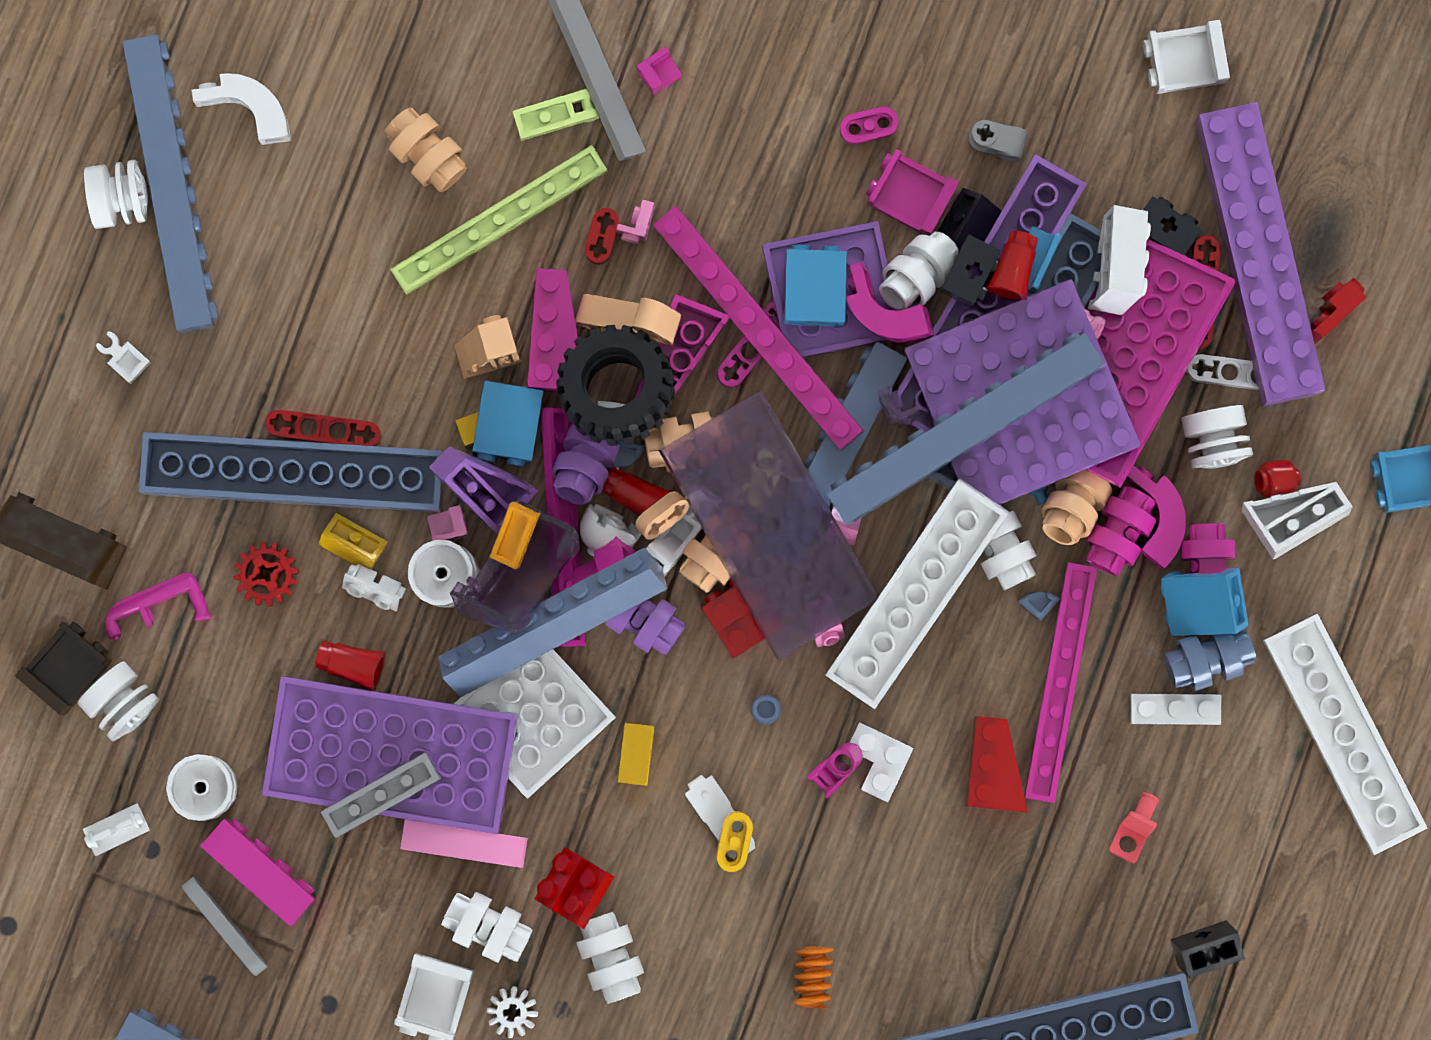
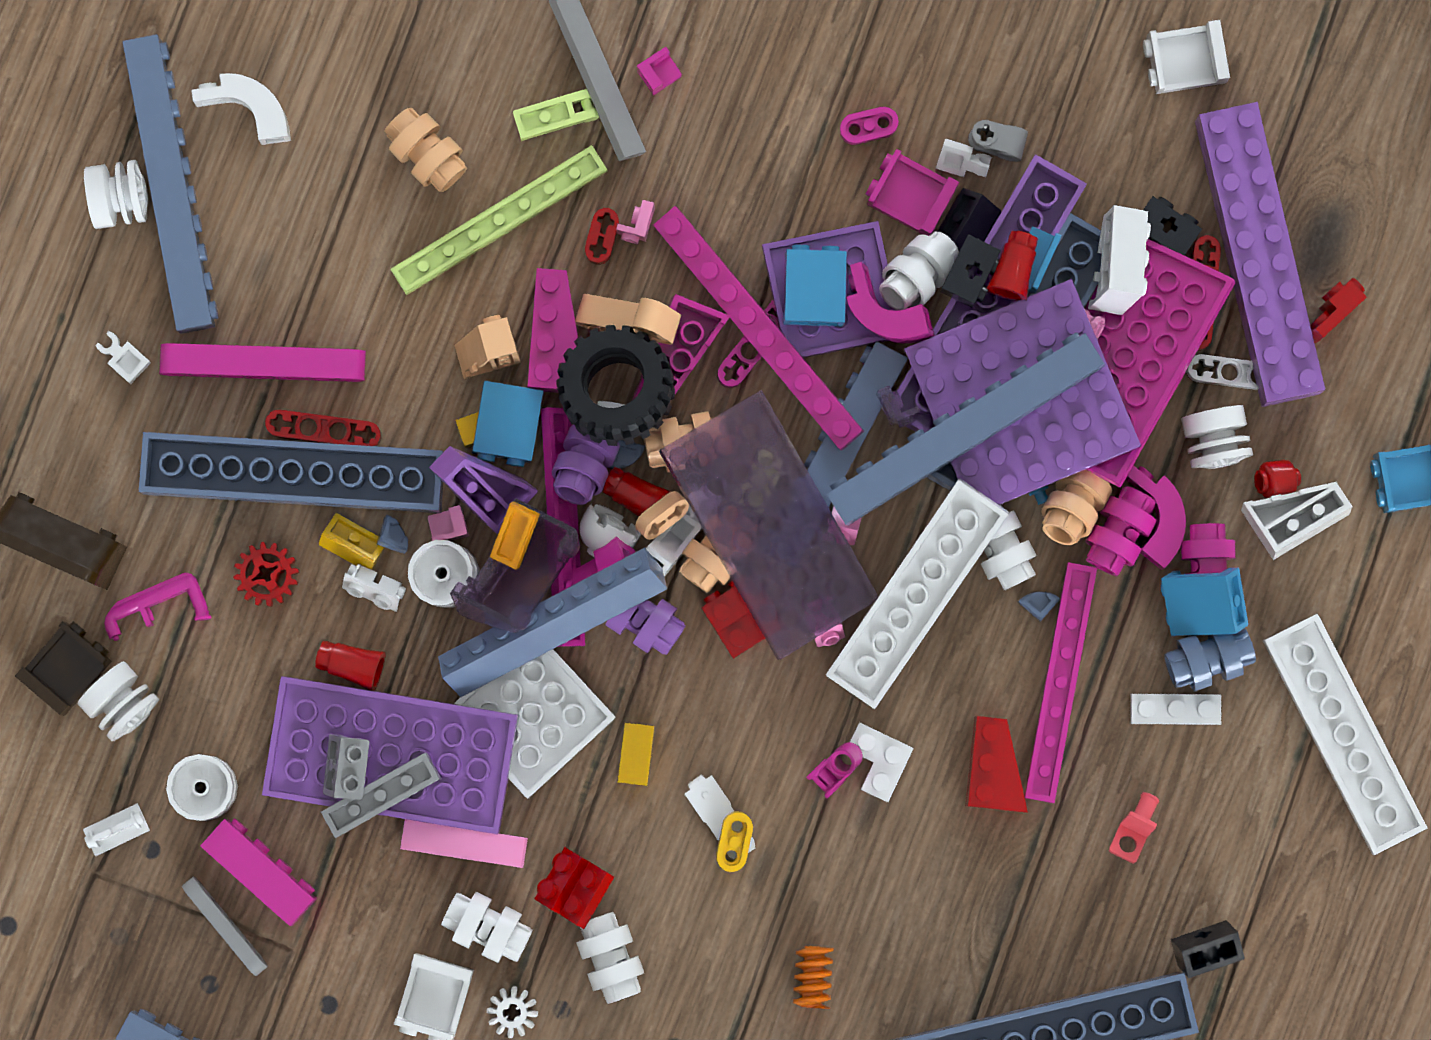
sand blue tile [751,694,781,725] -> none
none -> dark pink beam [159,343,366,382]
none -> light grey bracket [323,734,369,800]
none -> sand blue tile [377,515,408,554]
none -> white plate [936,139,992,177]

